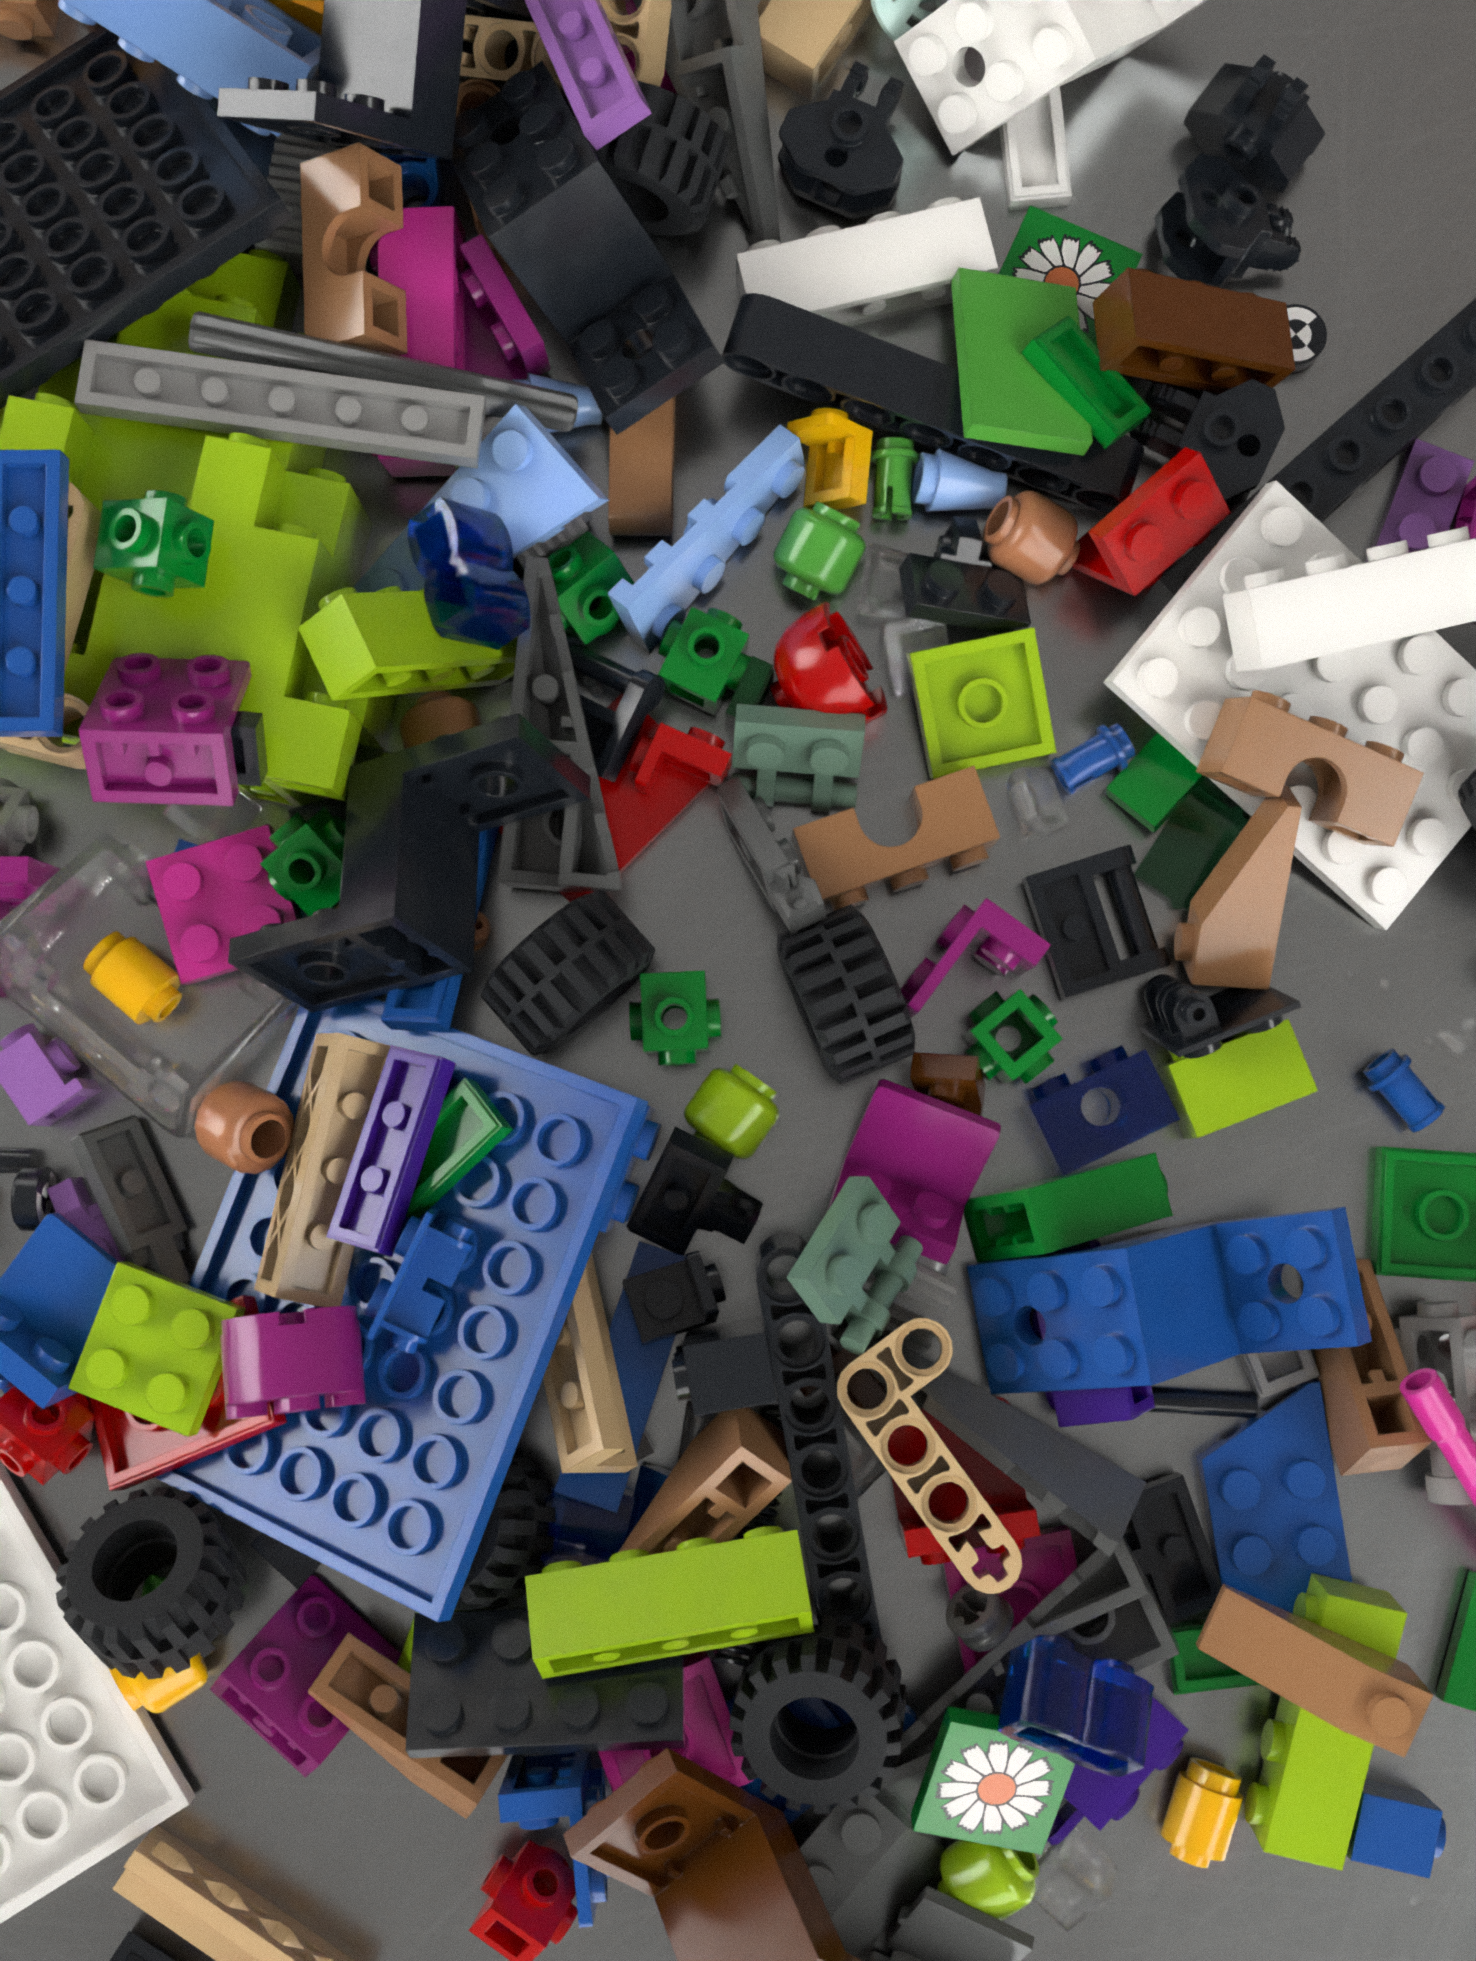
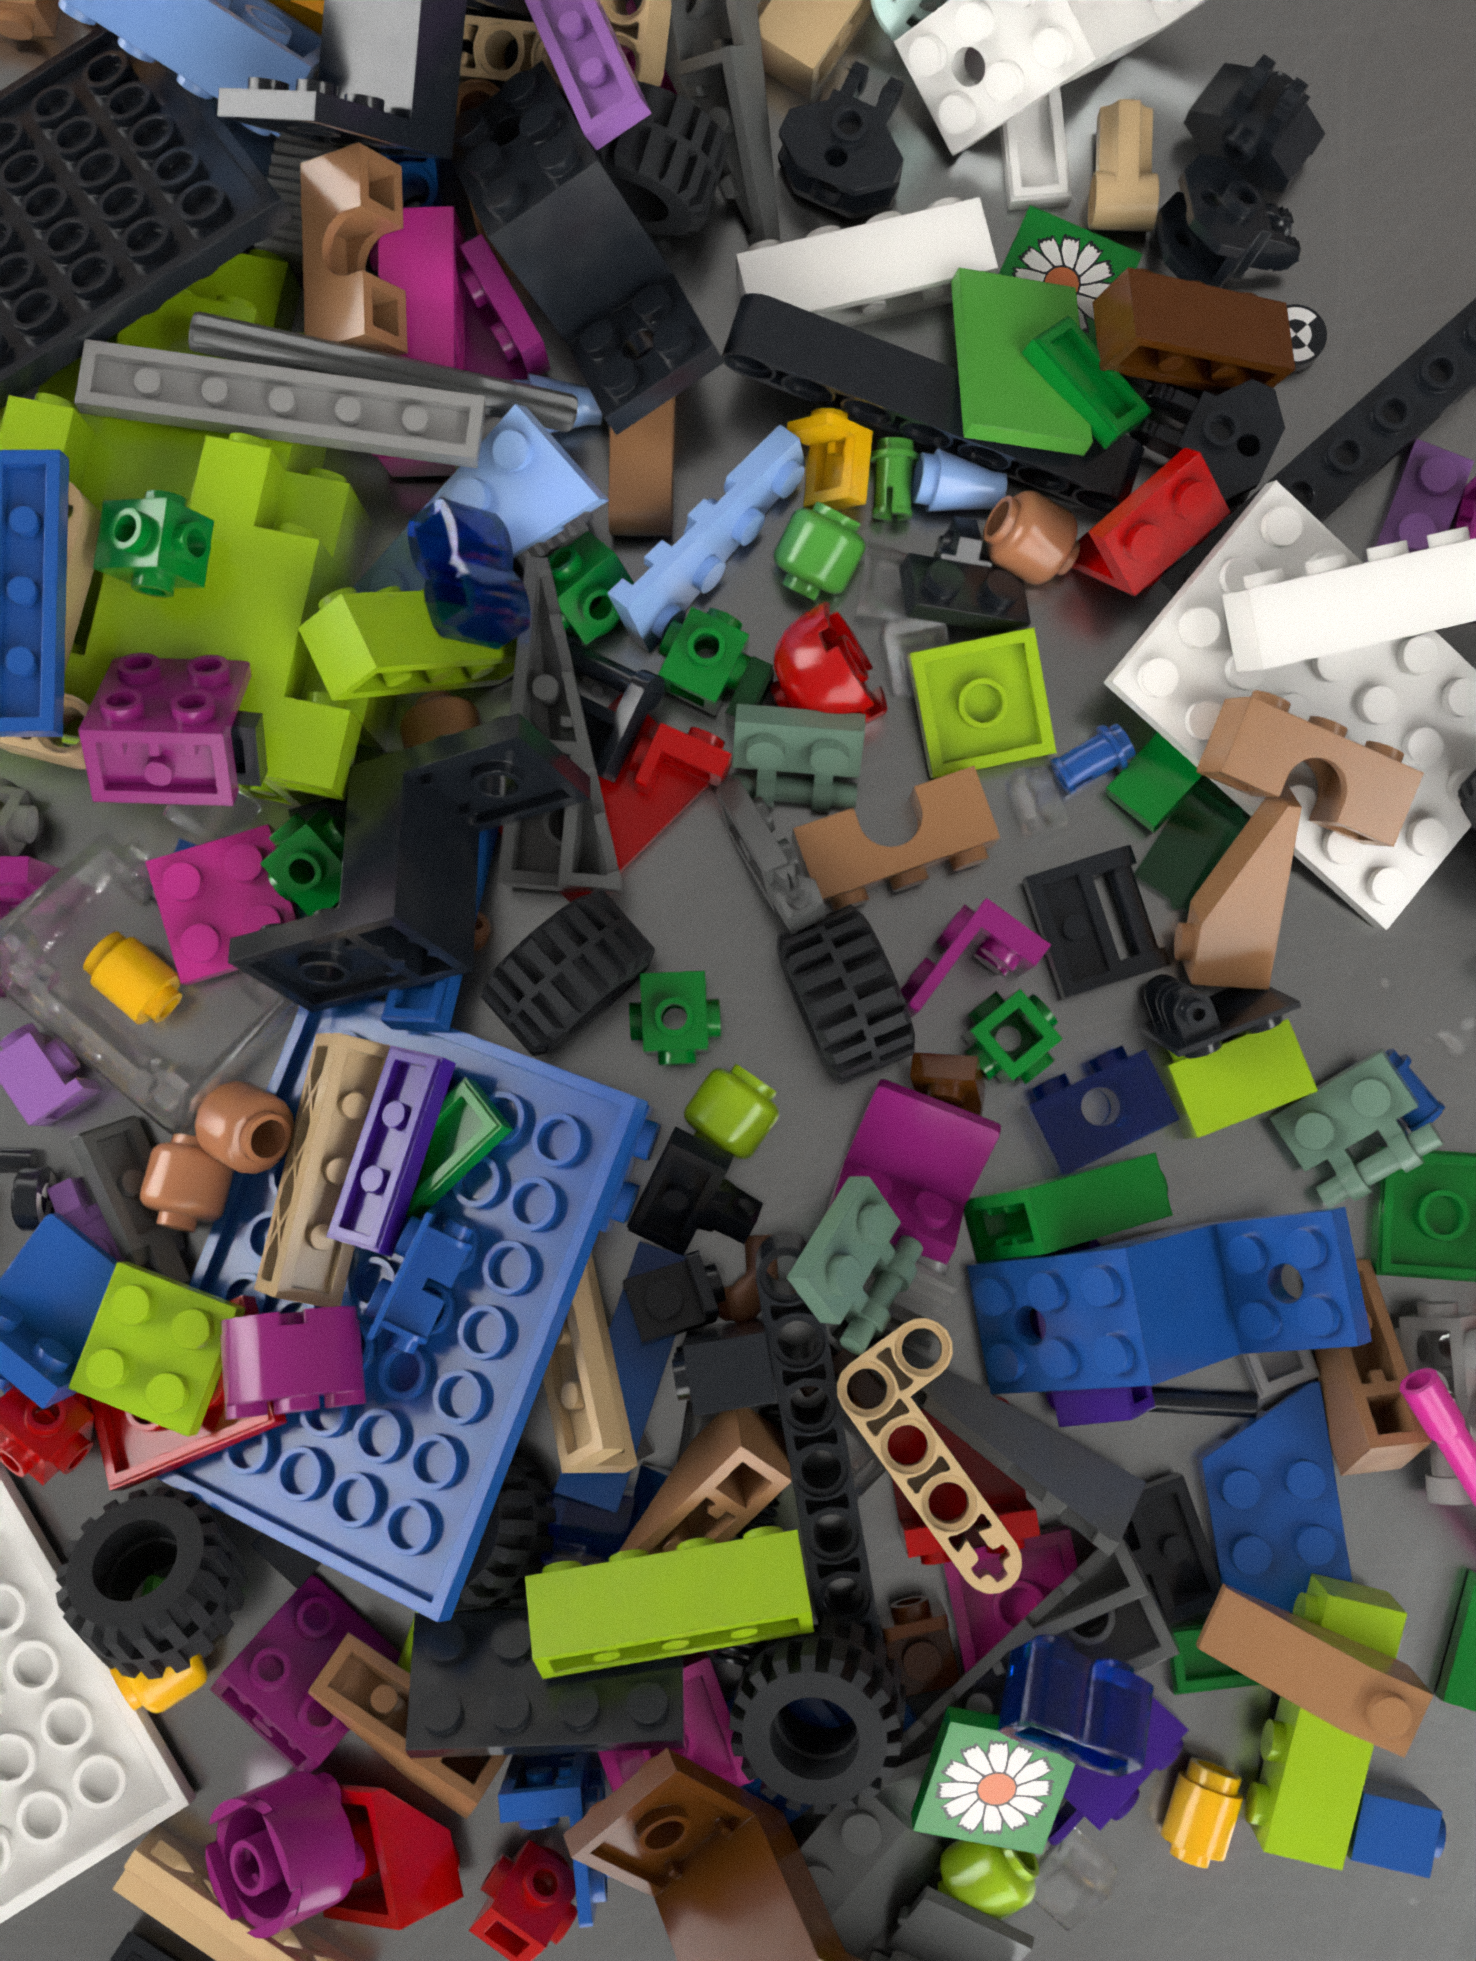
dark grey bush [945,1584,1014,1652] -> none
none -> nougat head [139,1133,235,1233]
none -> magenta brick [206,1771,365,1939]
none -> red slope [323,1784,464,1931]
none -> nougat arm [717,1234,779,1323]
none -> reddish brown bracket [878,1596,960,1697]
none -> tan piece [1088,99,1159,232]
none -> sand green plate [1269,1048,1444,1208]

